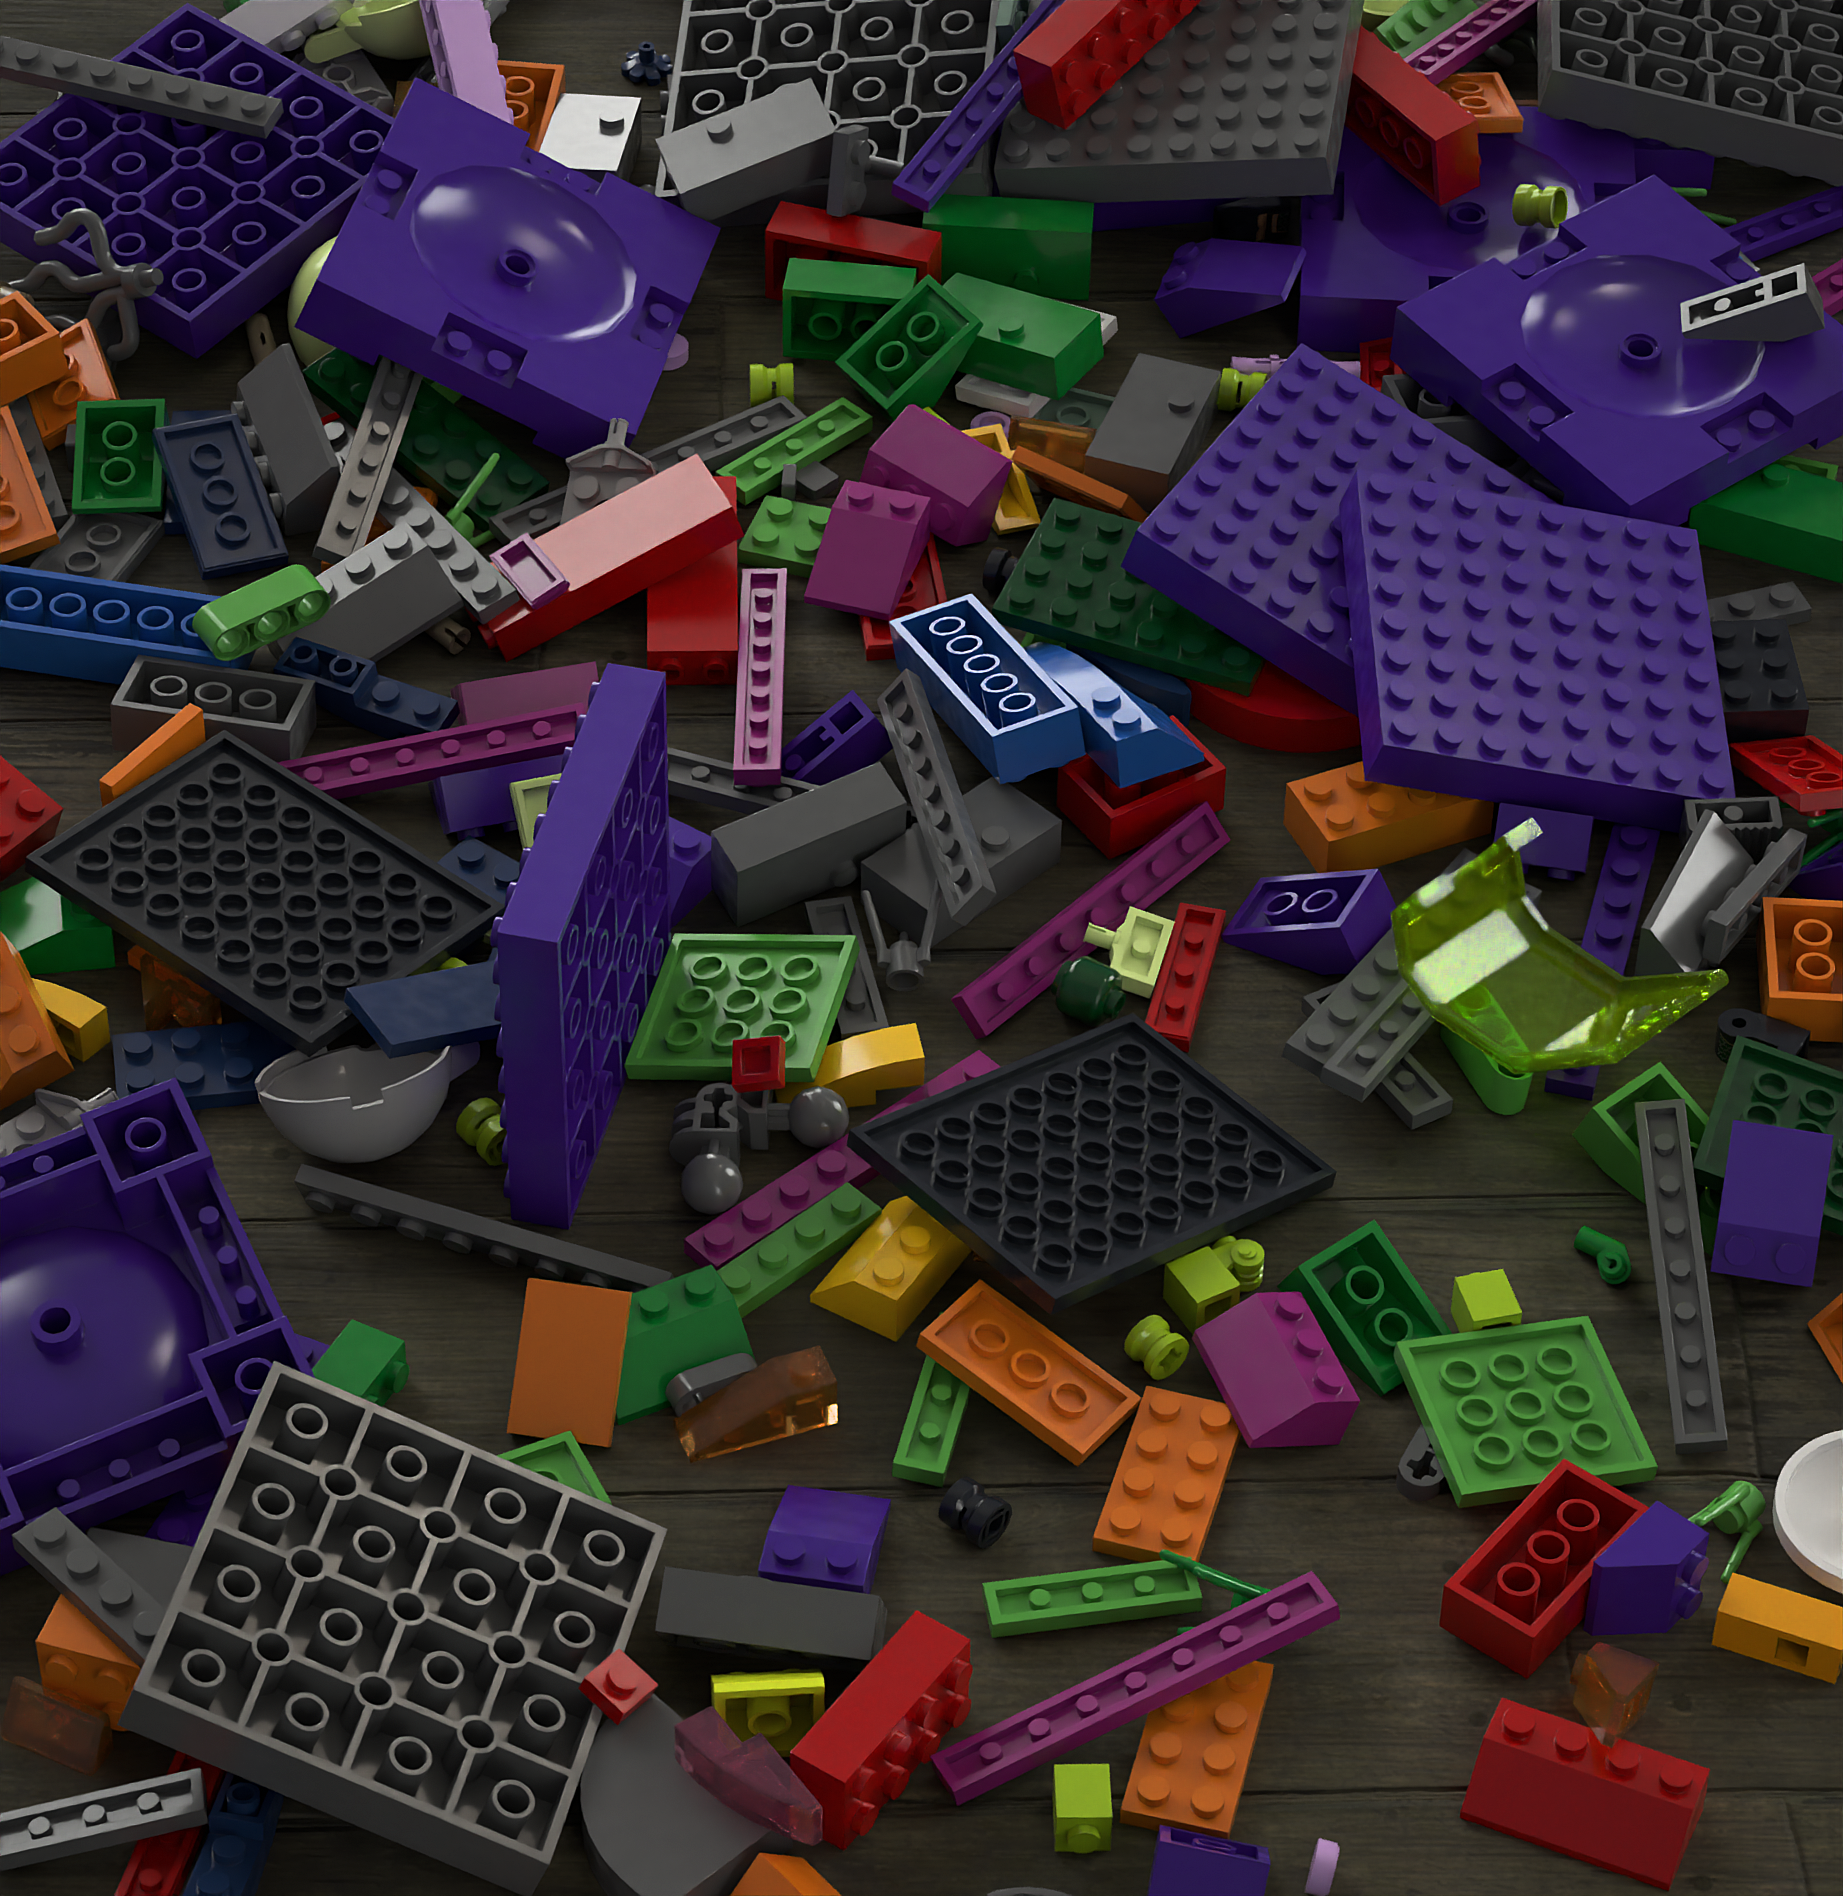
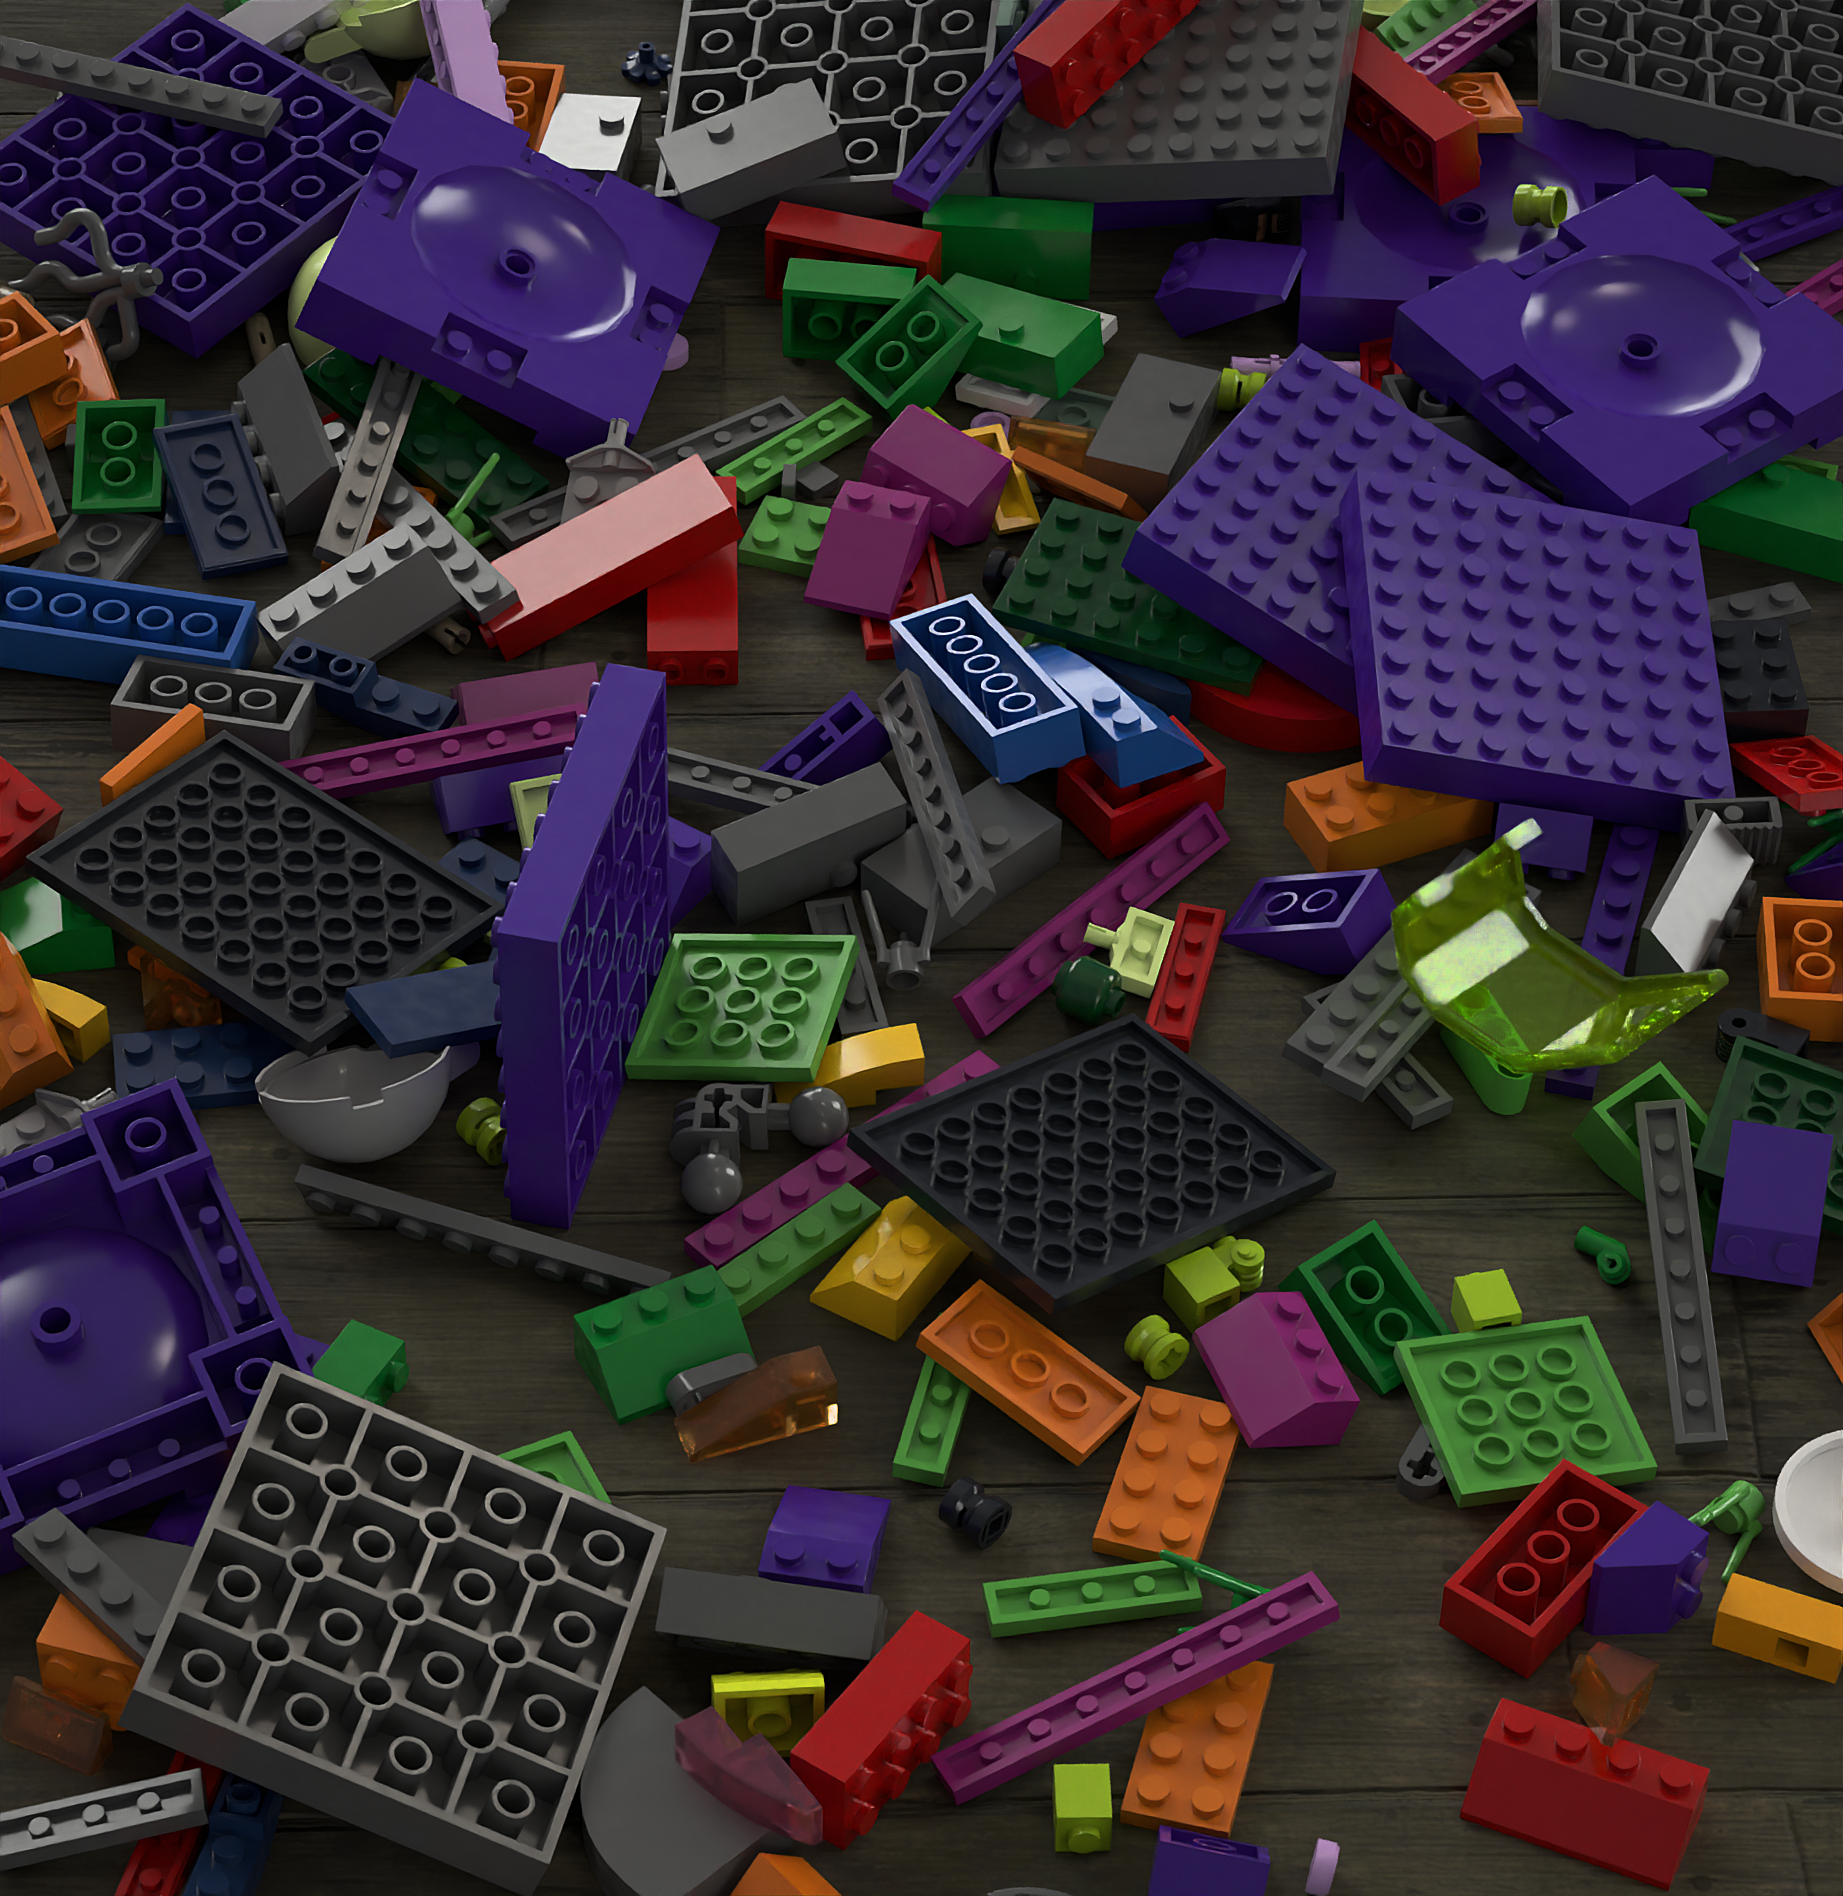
bright green beam [192,564,331,661] -> none
tile [489,532,570,610] -> none
orange tile [507,1278,632,1447] -> none
red plate [578,1648,658,1725] -> none
red plate [732,1035,786,1093] -> none
plate [733,568,787,787] -> none
lime wheel [749,363,794,407] -> none
dark grey plate [826,124,908,217] -> none
dark grey slope [1680,263,1825,342] -> none
dark grey plate [1700,828,1807,964] -> none

